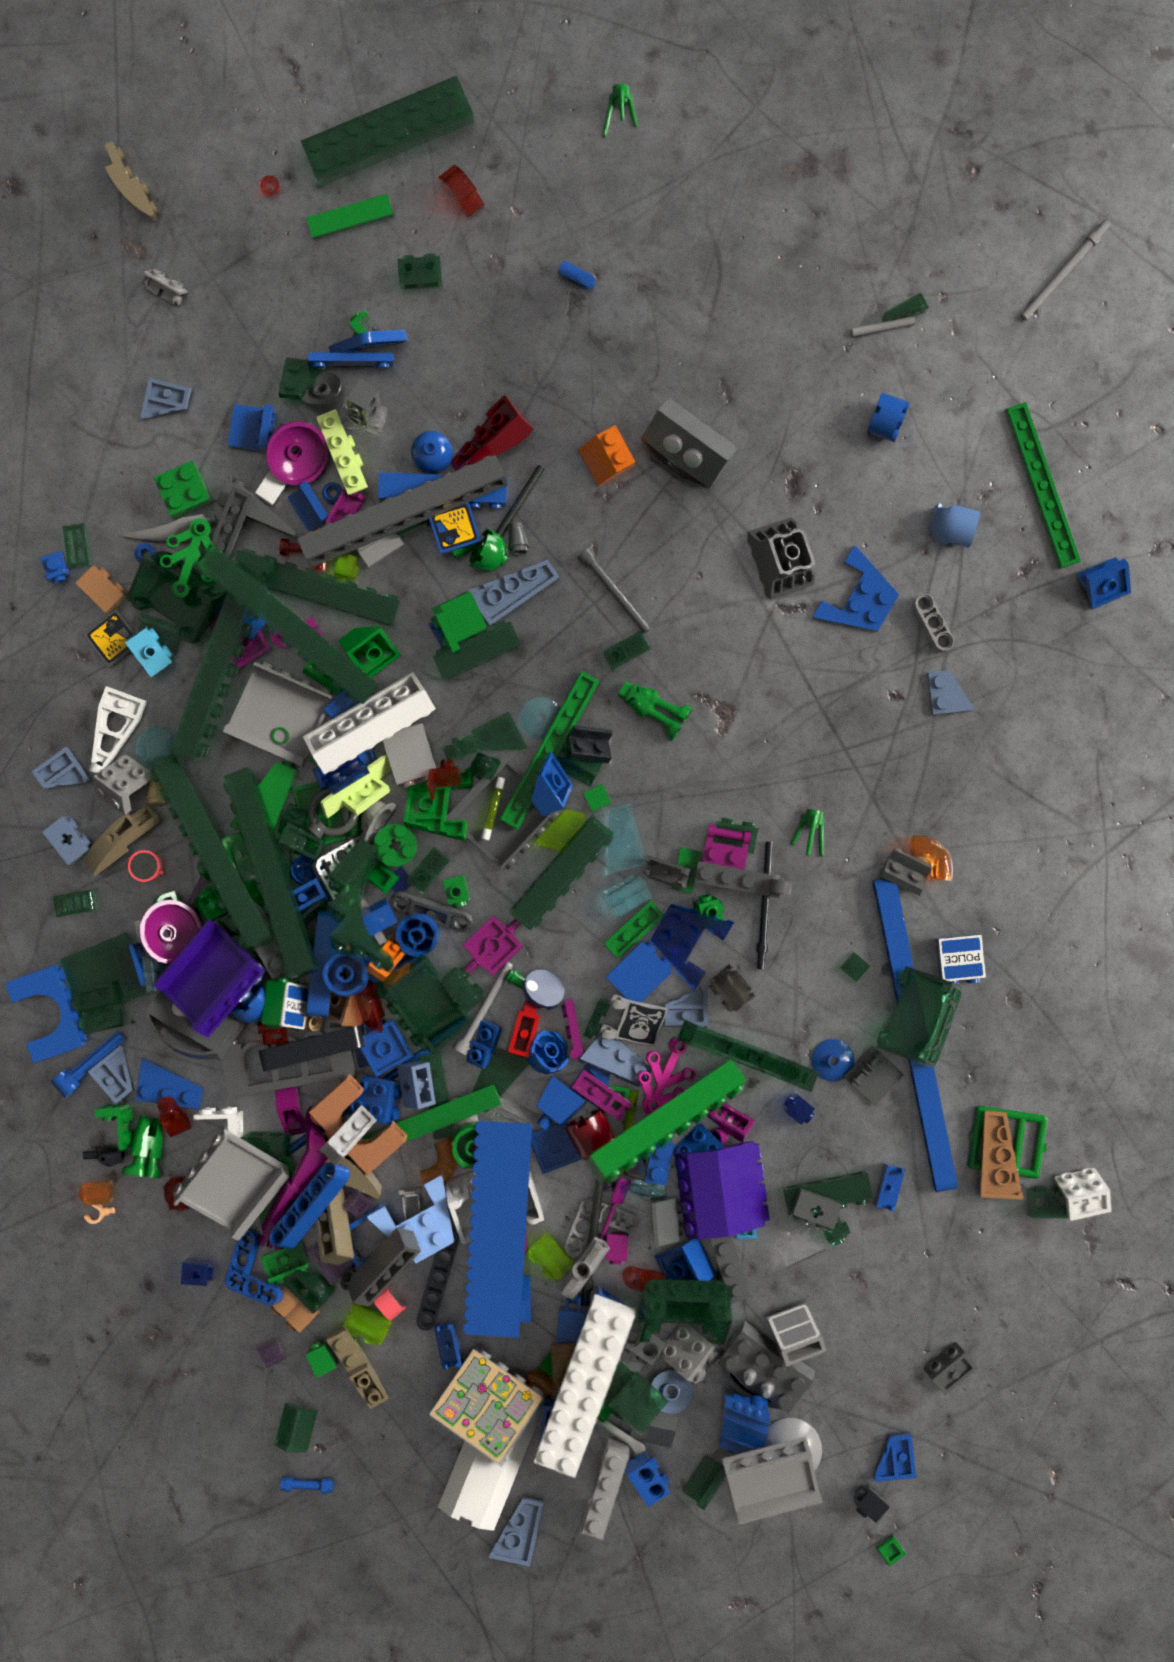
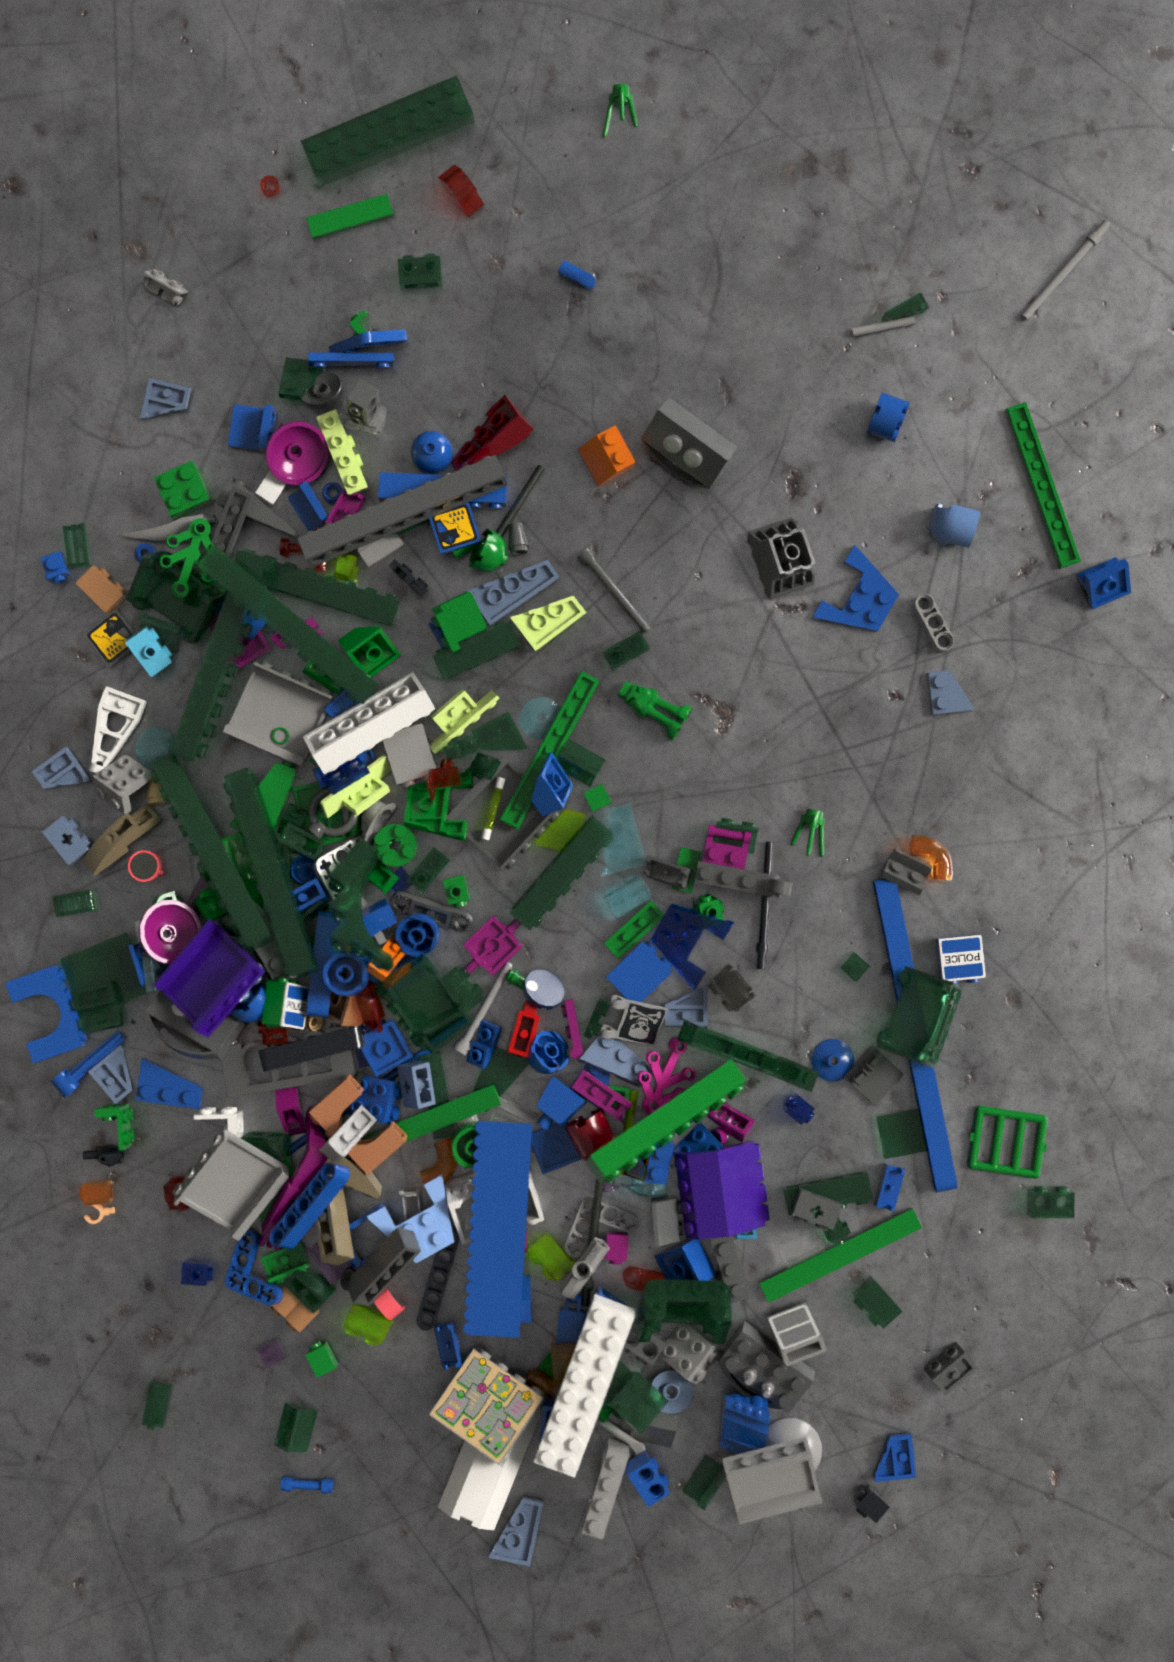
dark tan slope [104,141,158,222] -> none
green piece [121,1116,163,1179] -> none
clear red piece [157,1097,191,1138] -> none
dark tan slope [326,1326,389,1409] -> none
clear purple tile [342,1189,374,1219] -> none
black bracket [566,725,613,763] -> none
magenta piece [599,1177,632,1240] -> none
green tile [876,1535,906,1567] -> none
medium nougat wing [979,1110,1024,1200] -> none
white bracket [1054,1168,1112,1221] -> none
none -> clear green hinge [142,1382,171,1430]
none -> black wing [389,559,429,599]
none -> yellowish green bracket [429,689,500,754]
none -> yellowish green wing [510,596,586,652]
none -> green tile [759,1208,922,1303]
none -> clear green brick [852,1276,903,1329]
none -> clear green tile [876,1109,927,1159]

